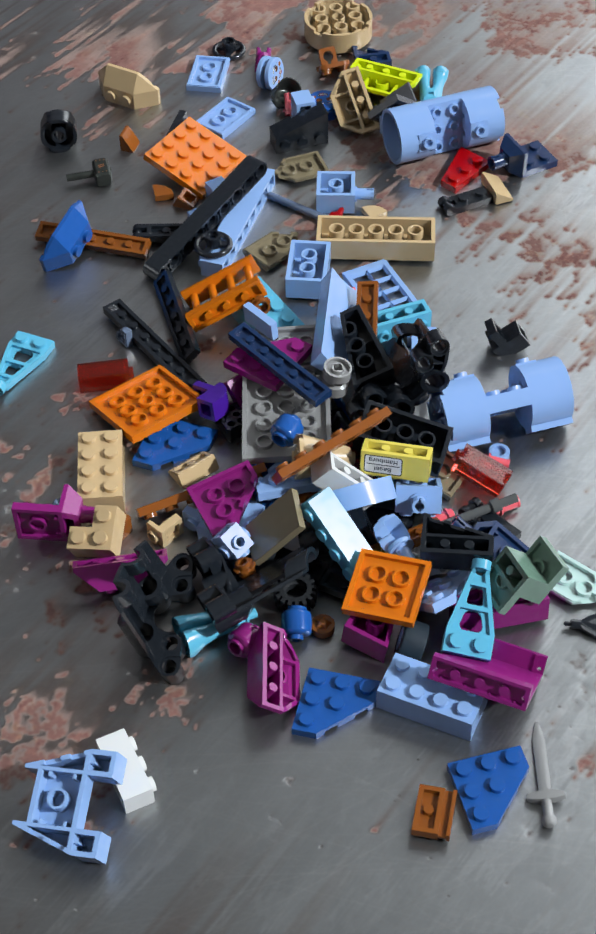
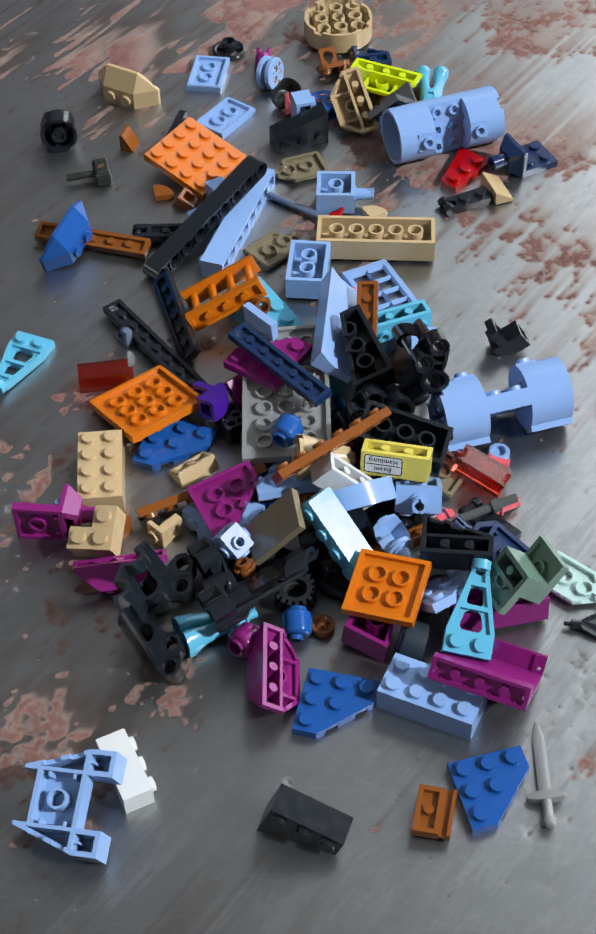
black piece [193,230,233,259] -> none
light grey wheel [321,357,352,399] -> none
none -> black wedge [257,783,354,855]

